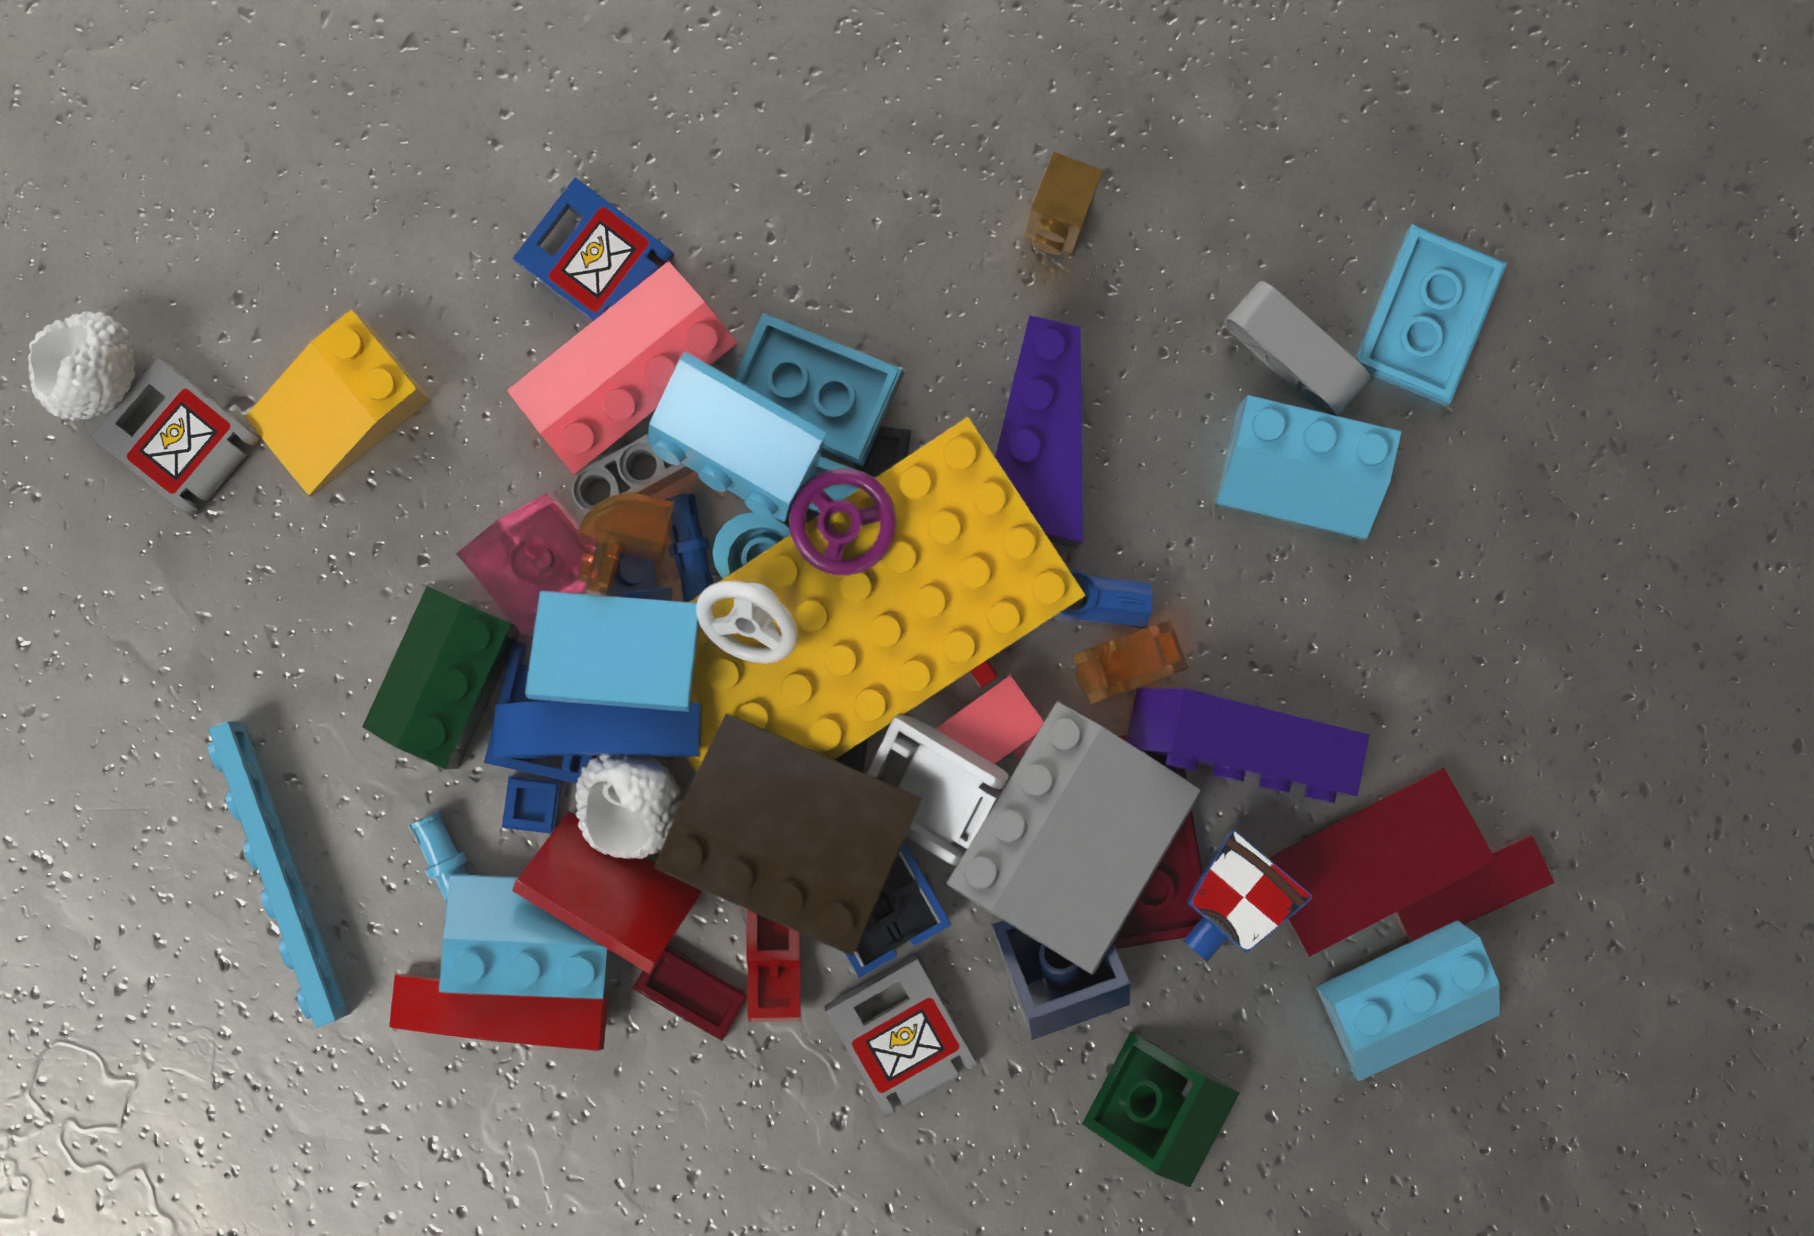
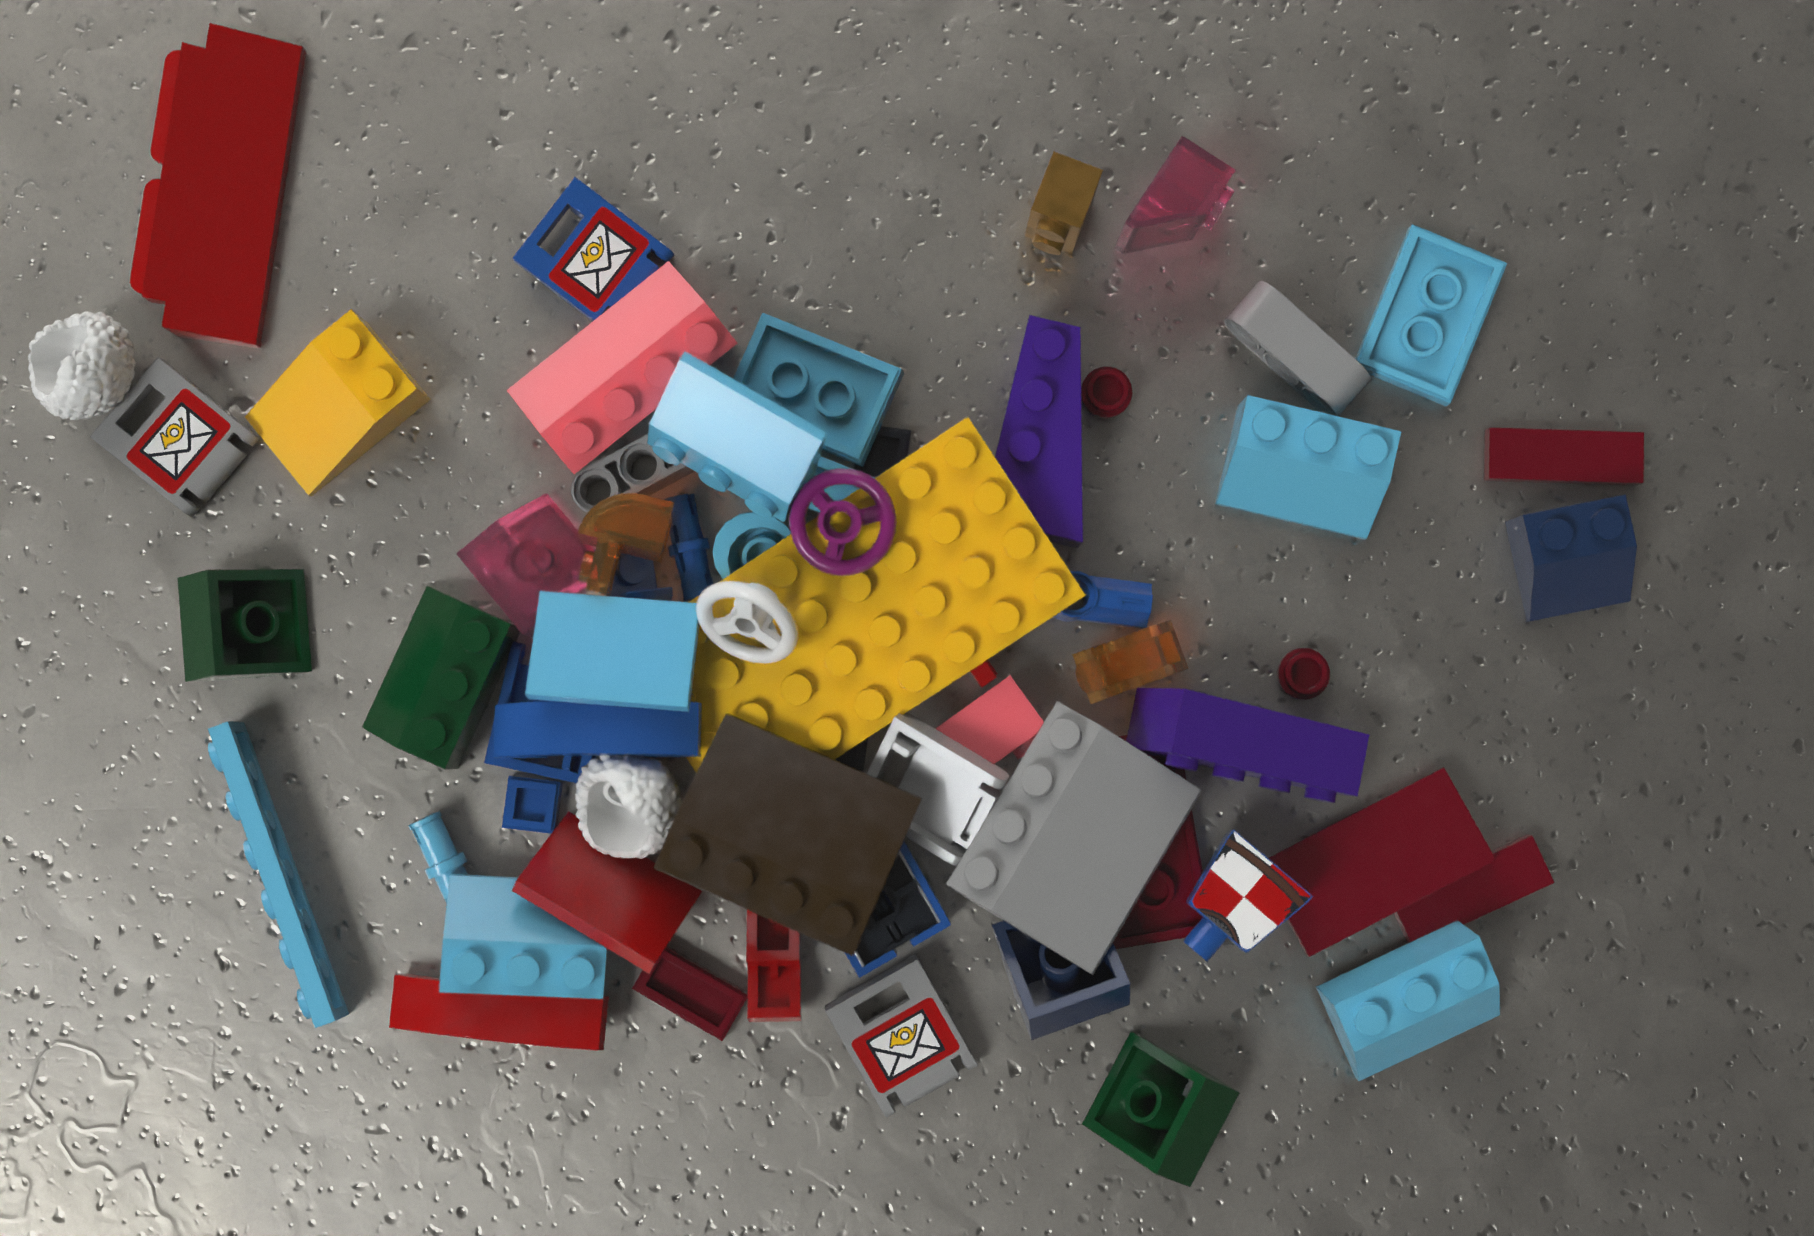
none -> red slope [130,23,306,348]
none -> dark green slope [177,569,312,682]
none -> dark red plate [1081,366,1132,418]
none -> clear pink slope [1114,136,1236,254]
none -> dark red plate [1277,648,1330,700]
none -> dark red tile [1484,427,1644,486]
none -> dark blue slope [1505,494,1637,622]

